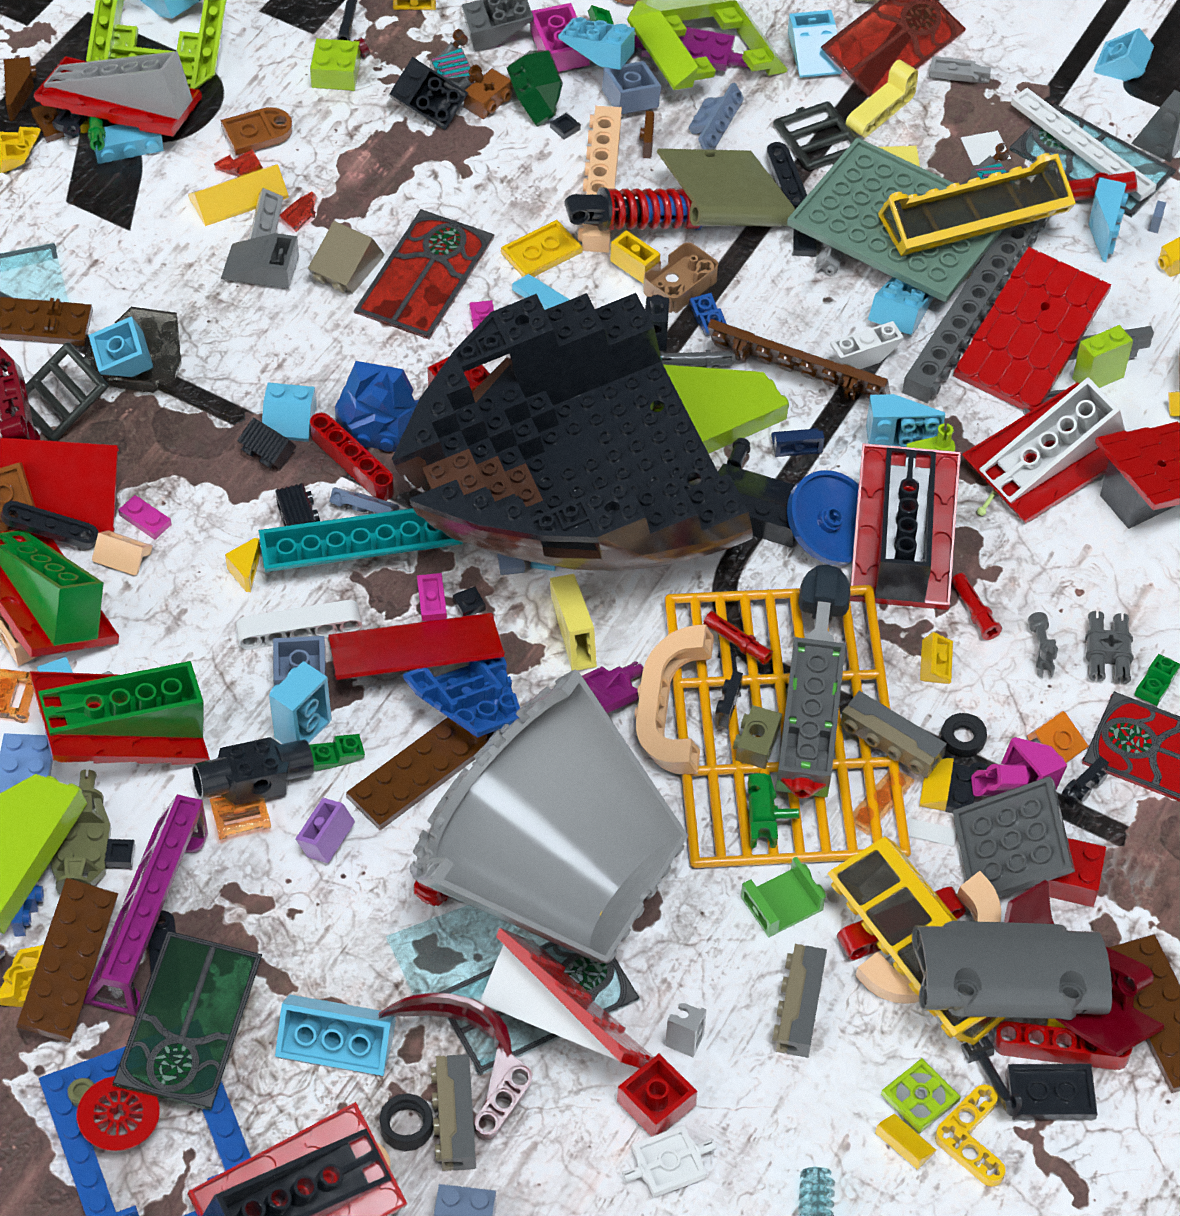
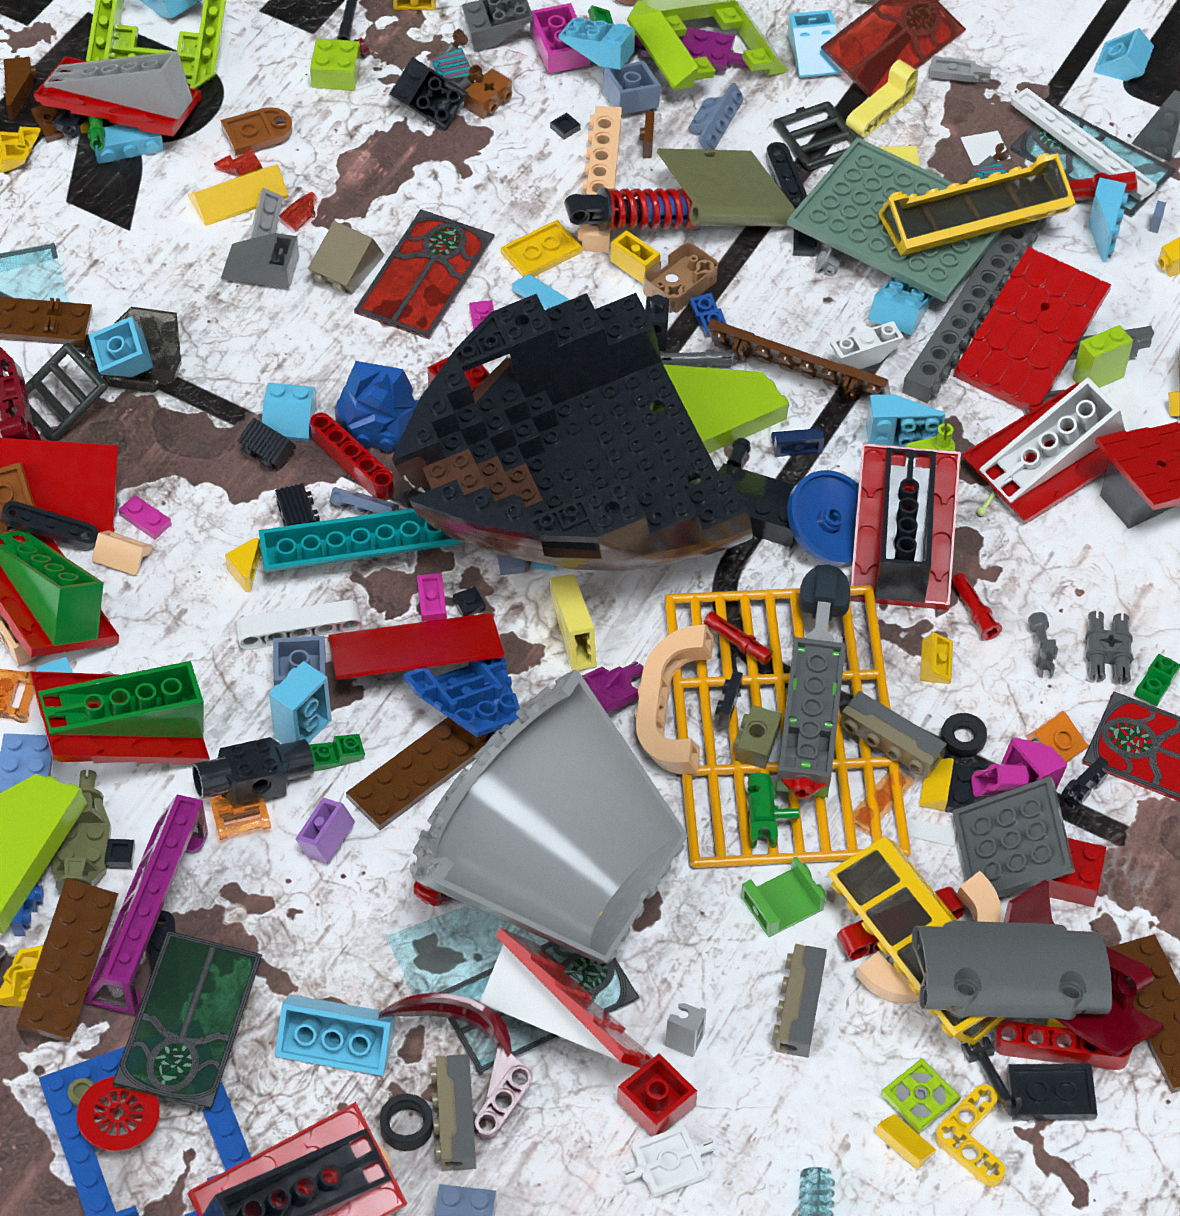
dark green wedge [506,50,563,127] -> none

